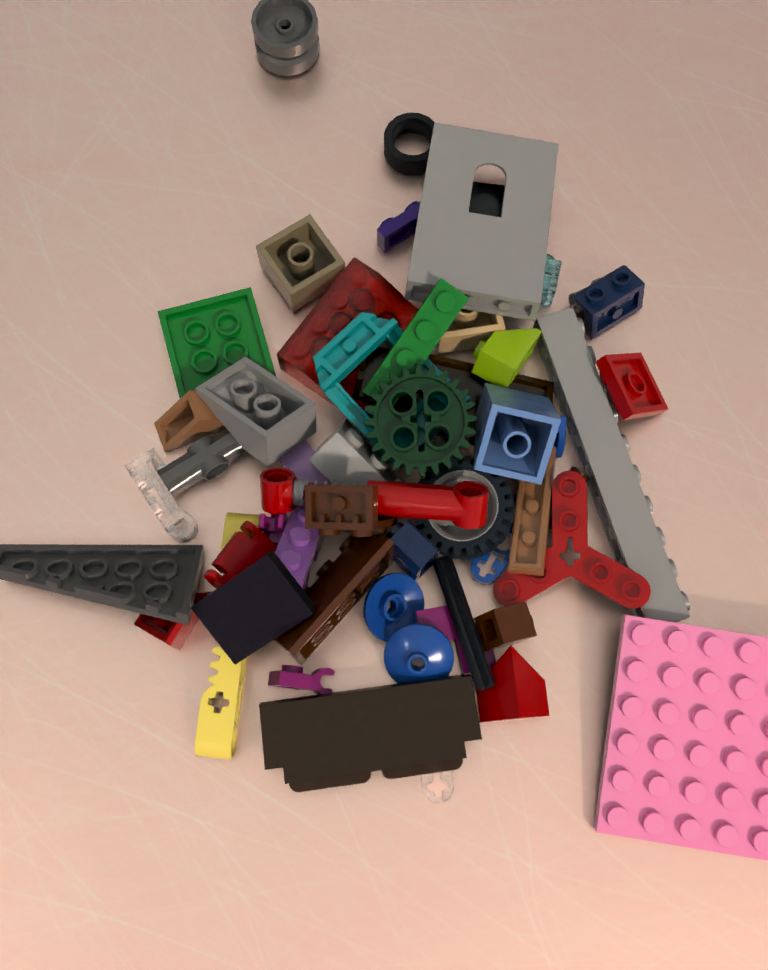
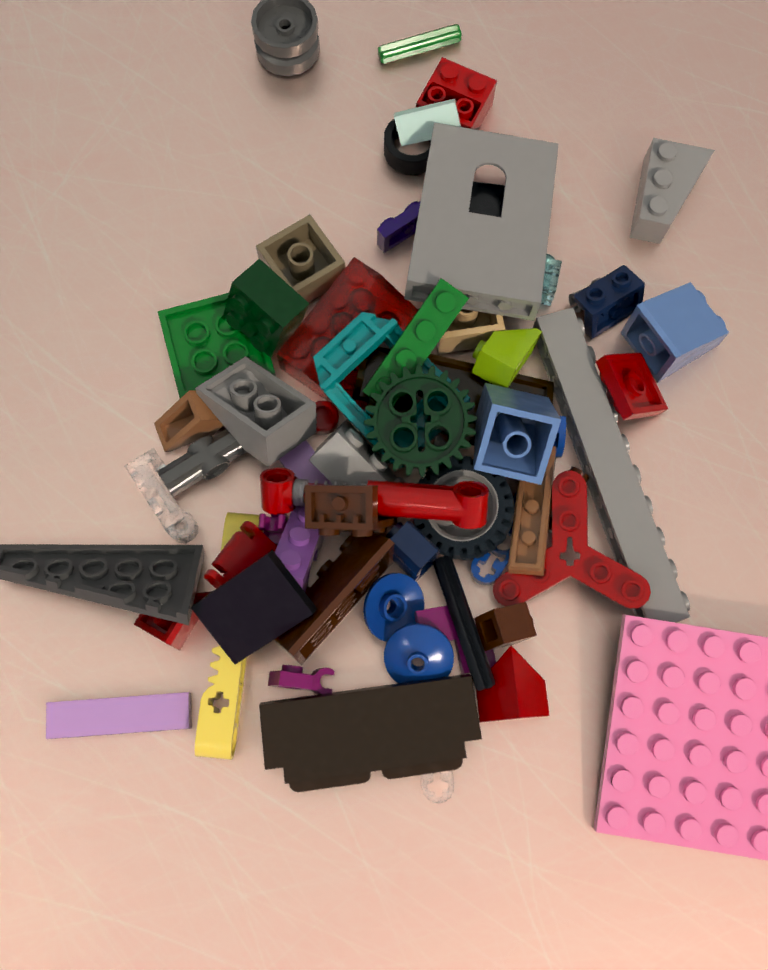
none -> lavender tile [46,692,192,739]
none -> dark green brick [223,259,310,358]
none -> red tile [315,401,339,435]
none -> axle [378,24,462,64]
none -> light aqua tile [394,99,461,146]
none -> red slope [416,57,497,129]
none -> medium blue slope [621,282,729,383]
none -> light grey wedge [630,138,715,244]

